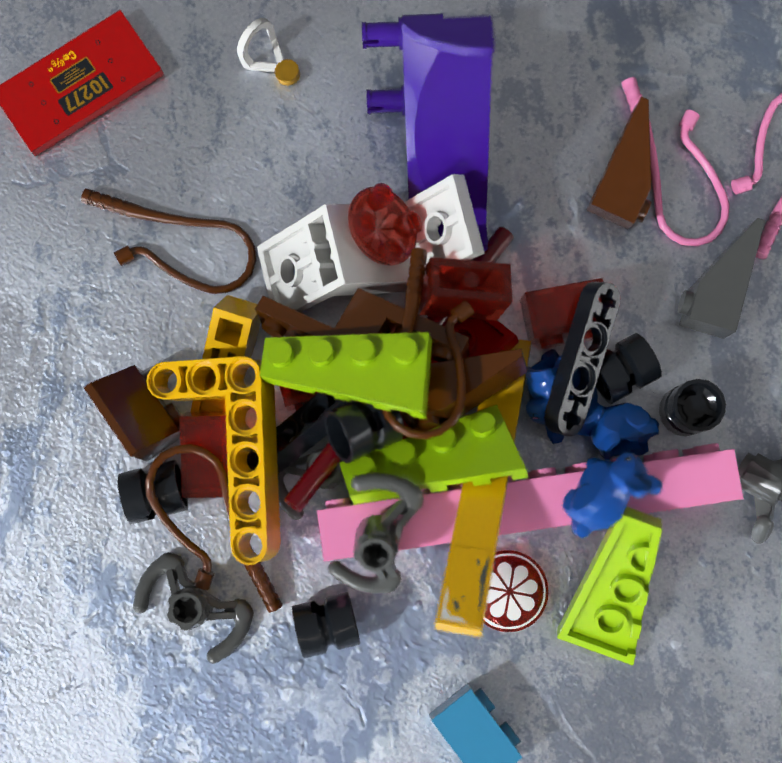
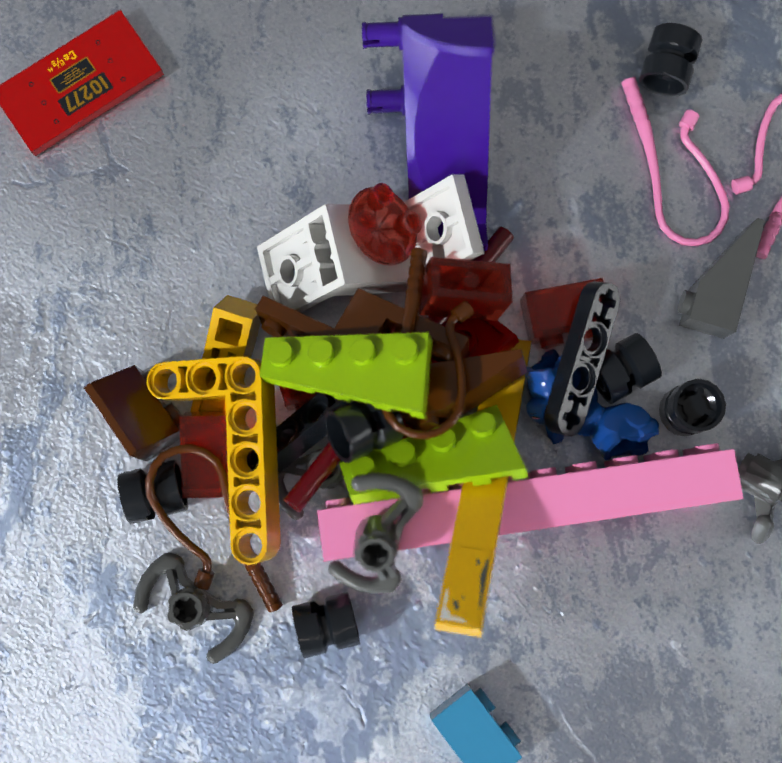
reddish brown piece [81,188,256,294] -> none
white piece [237,18,300,86] -> none
dish [484,550,549,632] -> none
lime wing [557,506,662,666] -> none
blue animal [562,452,662,538] -> none
reddish brown slope [586,96,652,229] -> none
none -> black wheel [639,23,702,96]

